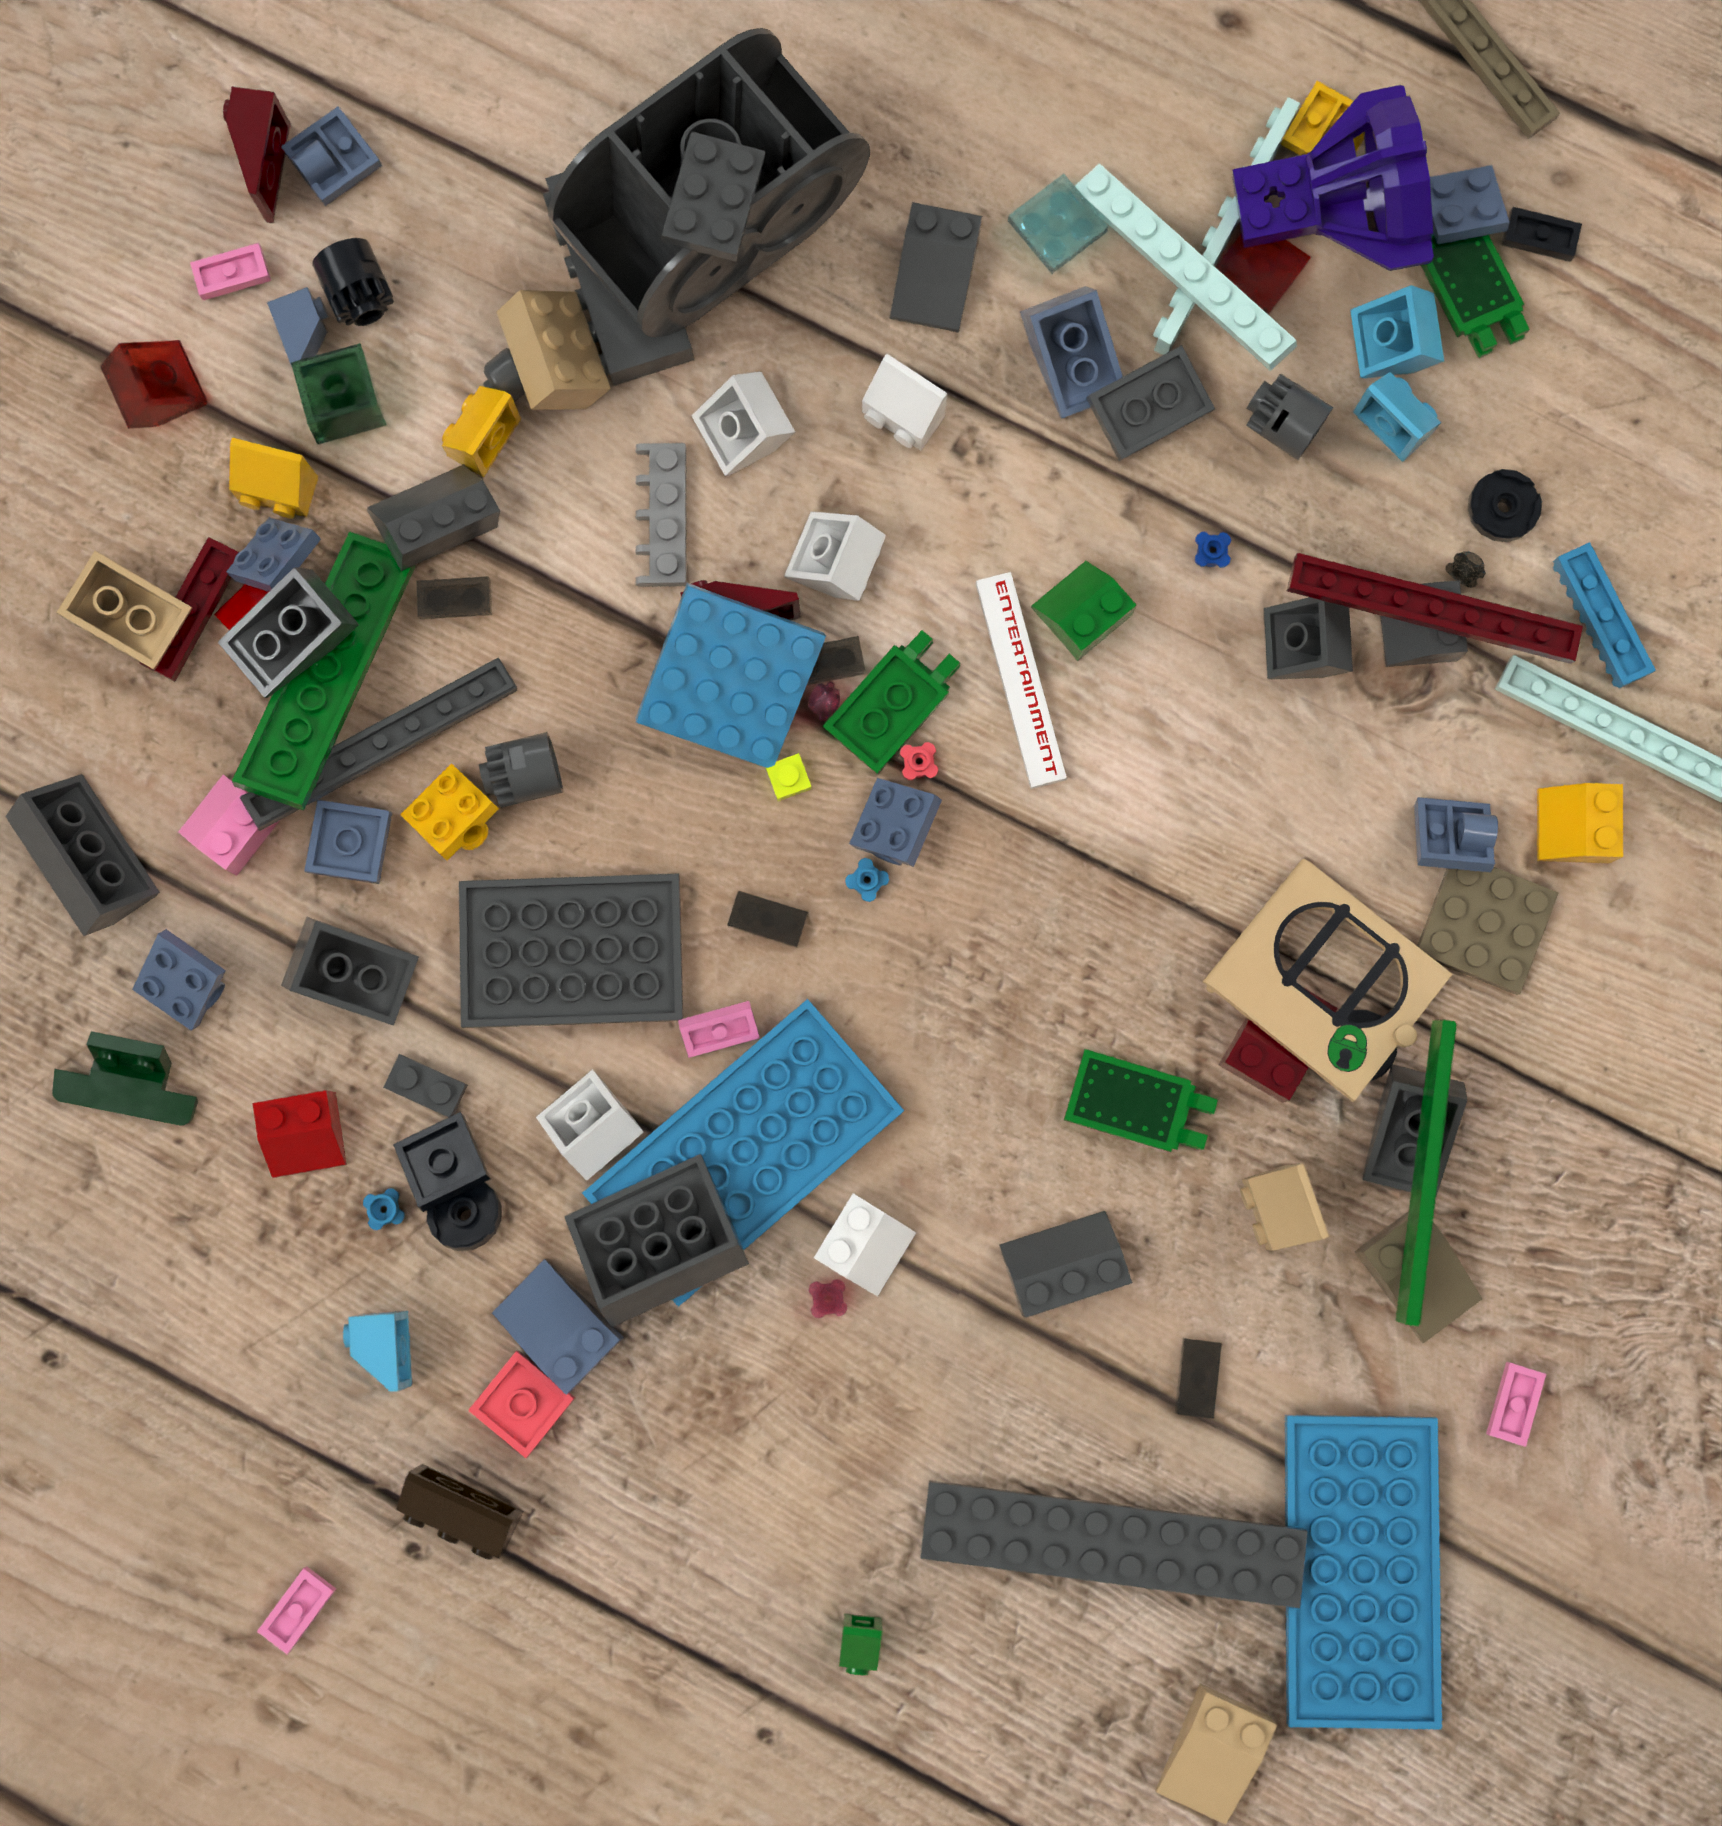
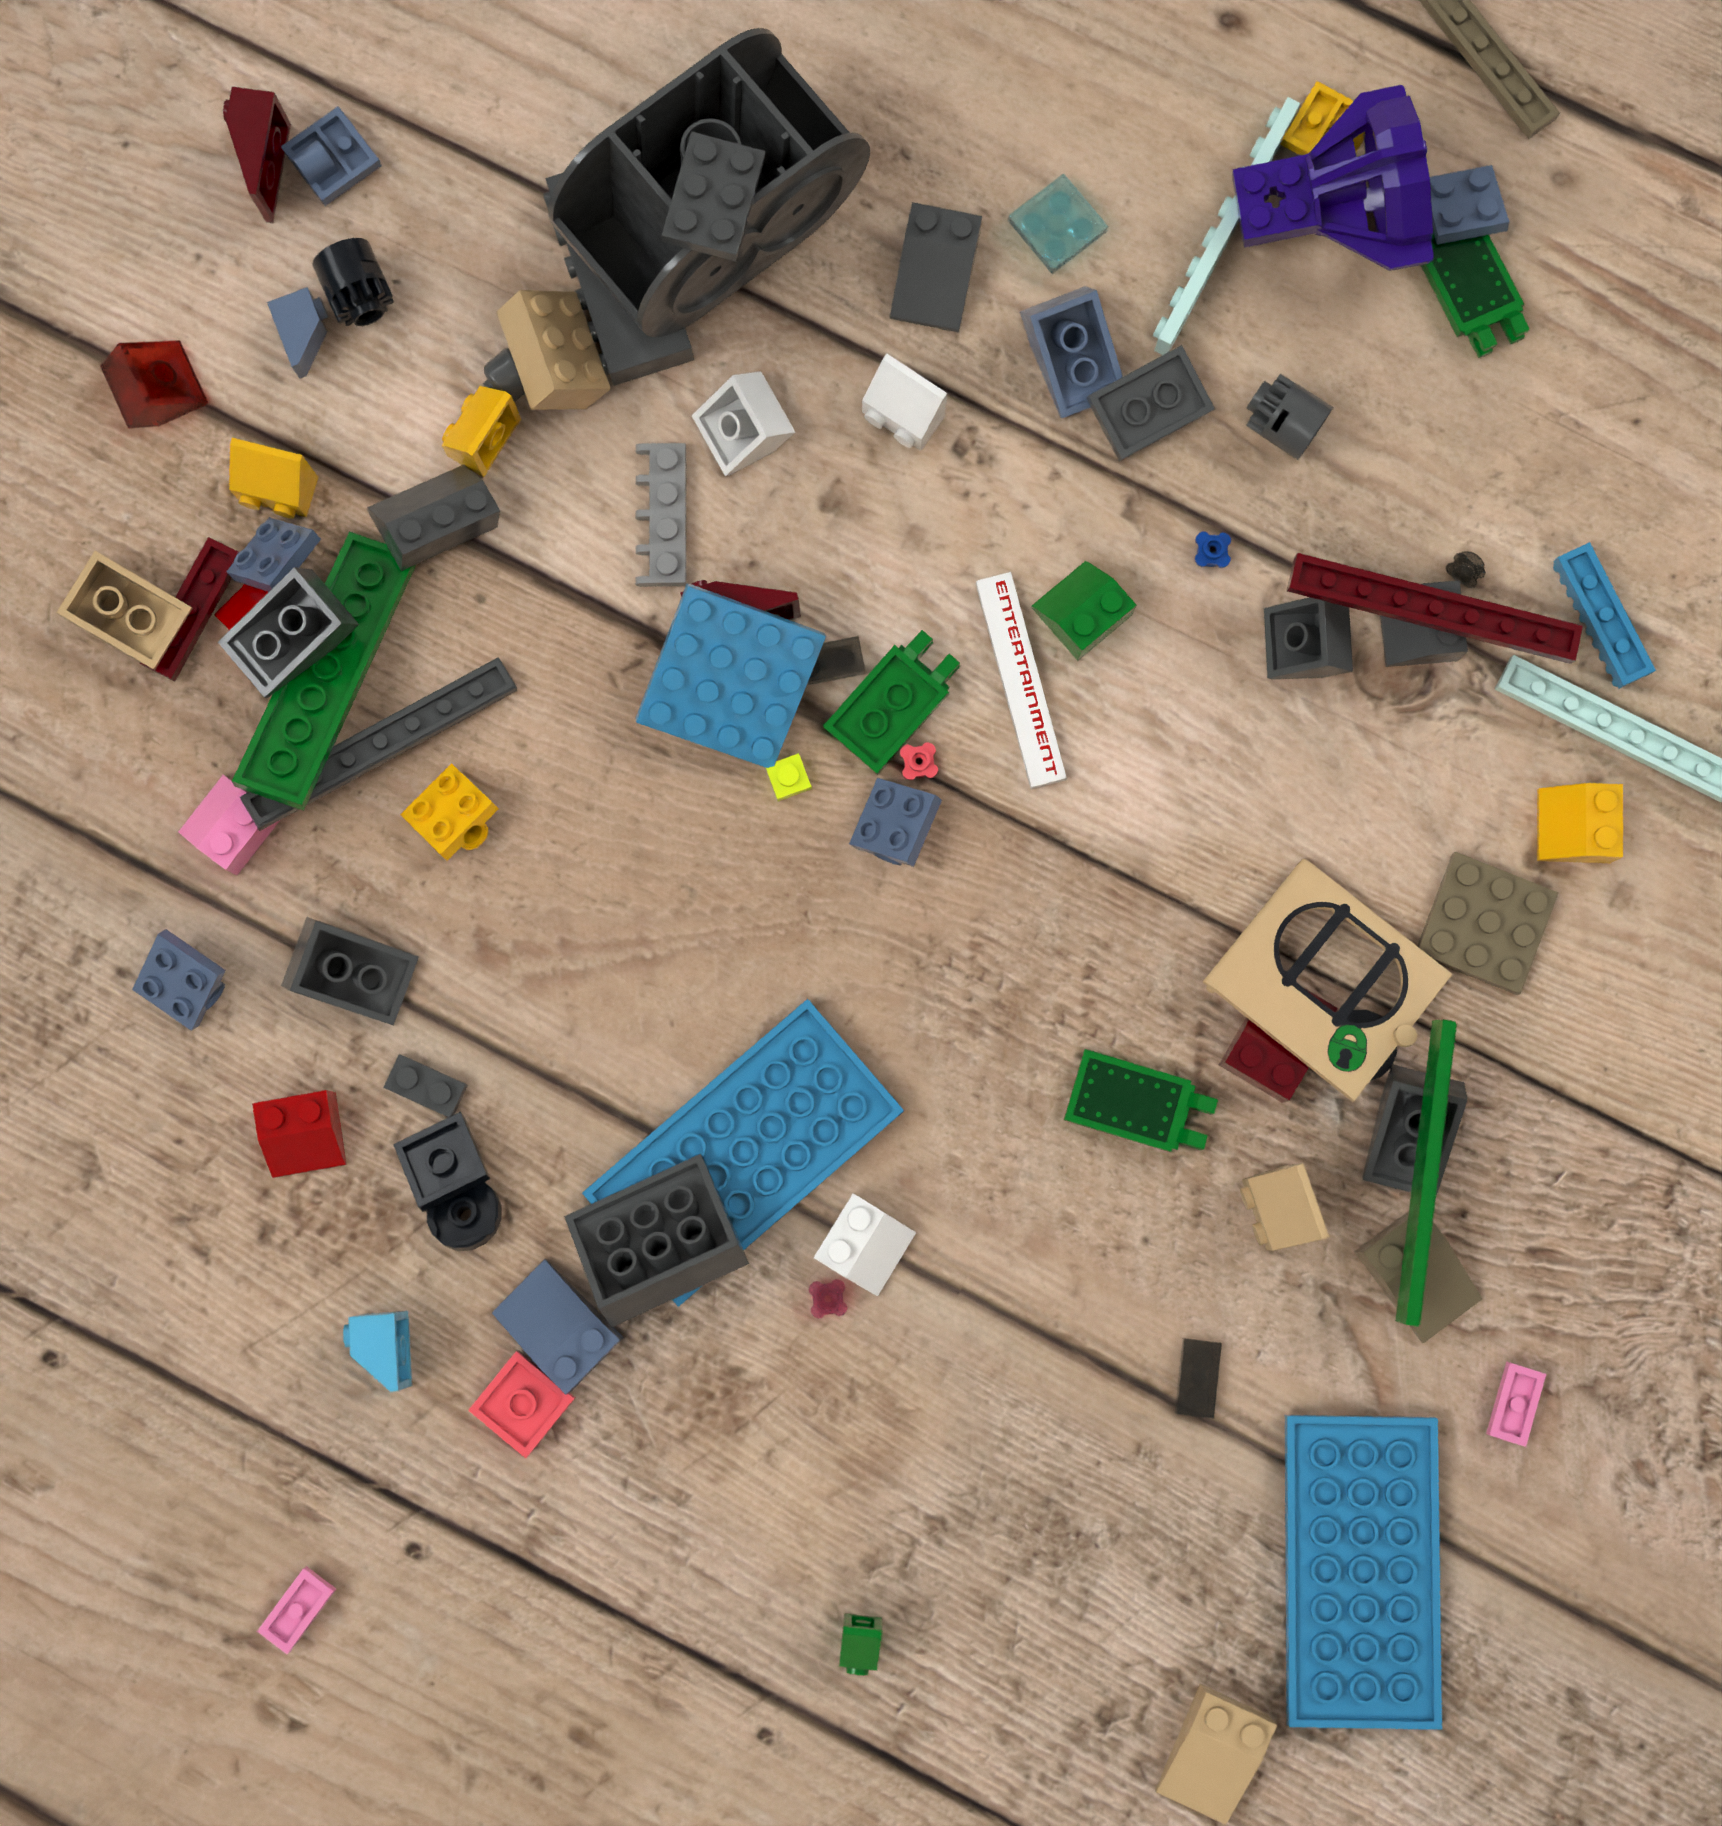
dark grey slope [5,774,160,936] -> none
dark green plate [52,1031,198,1126] -> none
bright pink plate [190,243,271,300] -> none
clear green slope [291,343,387,445] -> none
sand blue plate [304,800,392,884] -> none
dark azure plate [363,1188,405,1230] -> none
dark brown slope [396,1464,524,1560] -> none
clear smoke plate [416,576,492,619] -> none
dark grey plate [459,874,683,1028] -> none
dark grey gear [479,732,563,808] -> none
white slope [536,1069,643,1181] -> none
bright pink plate [678,1001,760,1058] -> none
clear smoke plate [727,891,808,948] -> none
white slope [784,512,886,601] -> none
clear pink plate [808,681,840,721] -> none
dark azure plate [845,858,889,902] -> none
dark grey plate [920,1480,1308,1608] -> none
dark grey slope [999,1211,1132,1318] -> none
light aqua plate [1073,163,1297,371] -> none
clear red plate [1216,233,1311,315] -> none
medium azure slope [1350,285,1444,379] -> none
medium azure slope [1353,372,1441,462] -> none
sand blue plate [1414,797,1498,872] -> none
black plate [1467,469,1542,542] -> none
black plate [1502,207,1582,262] -> none

